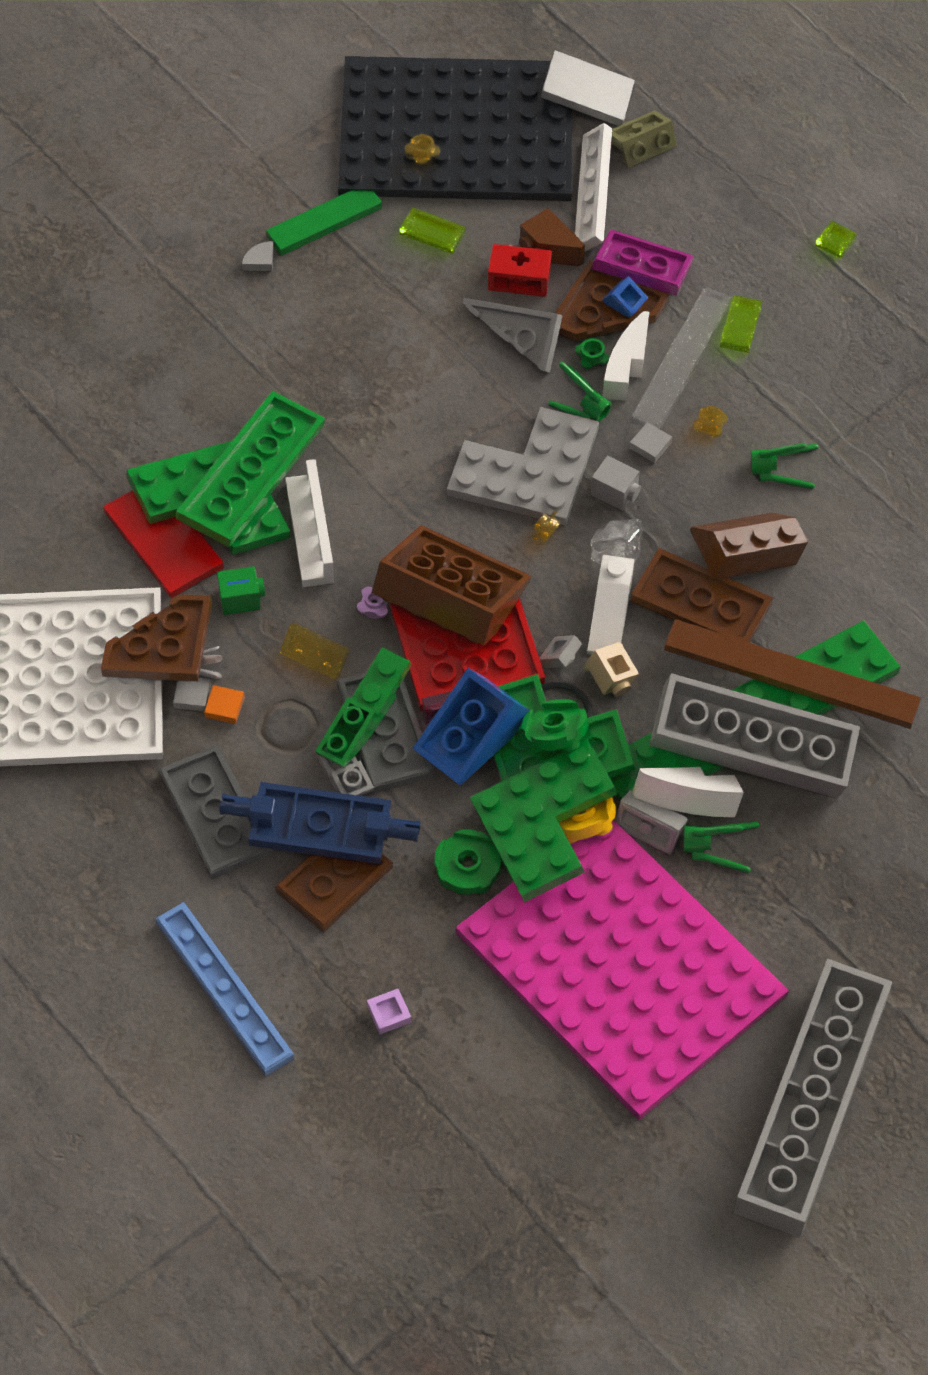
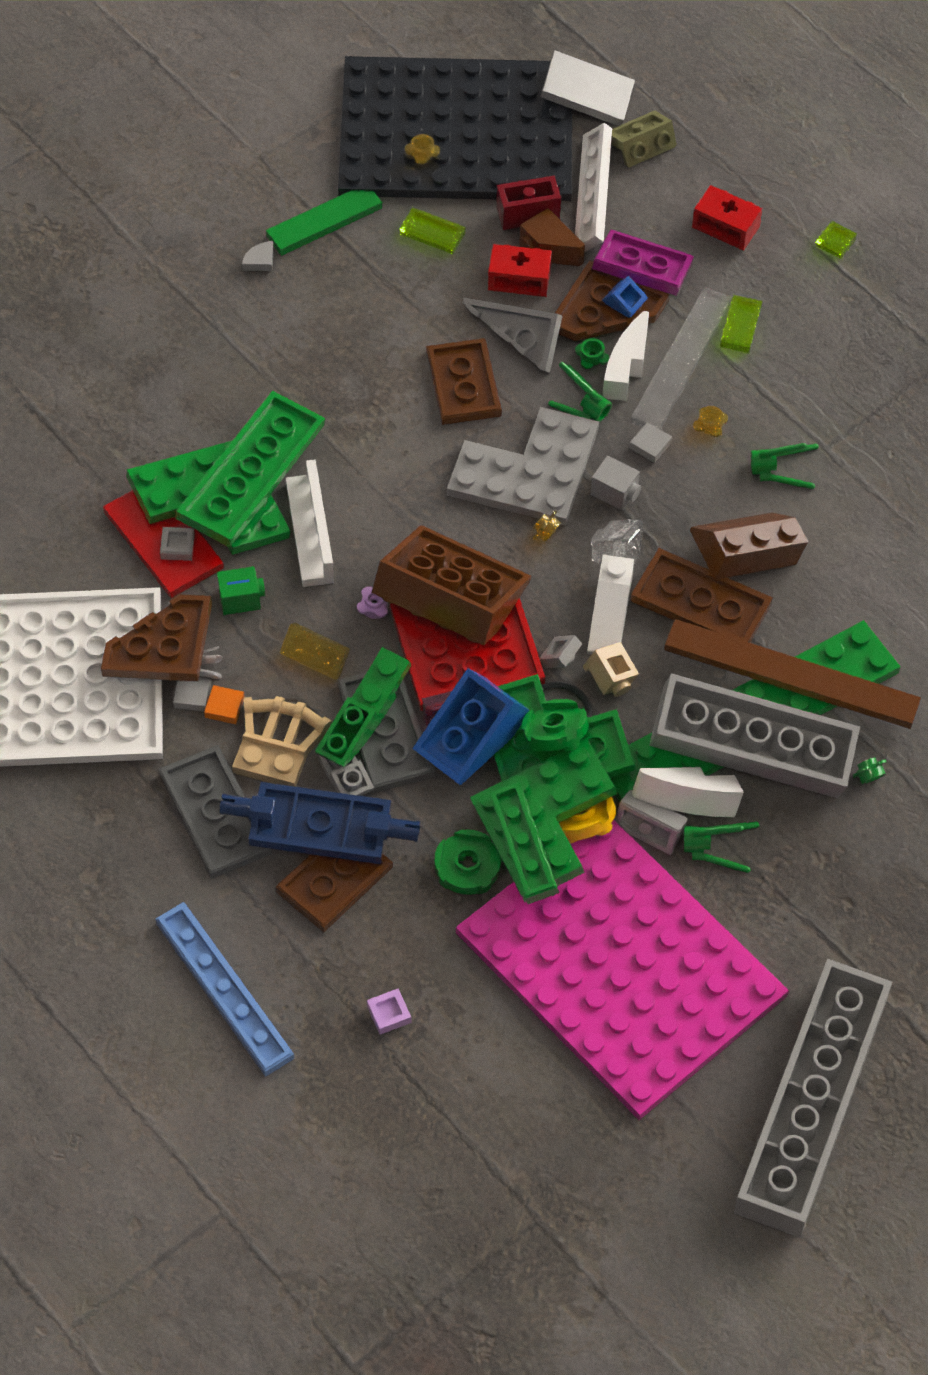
none -> light grey tile [160,527,195,561]
none -> tan plate [232,696,333,787]
none -> reddish brown tile [426,338,502,425]
none -> green tile [489,781,559,904]
none -> dark red brick [496,176,561,230]
none -> red brick [692,185,763,251]
none -> green plate [852,757,887,785]

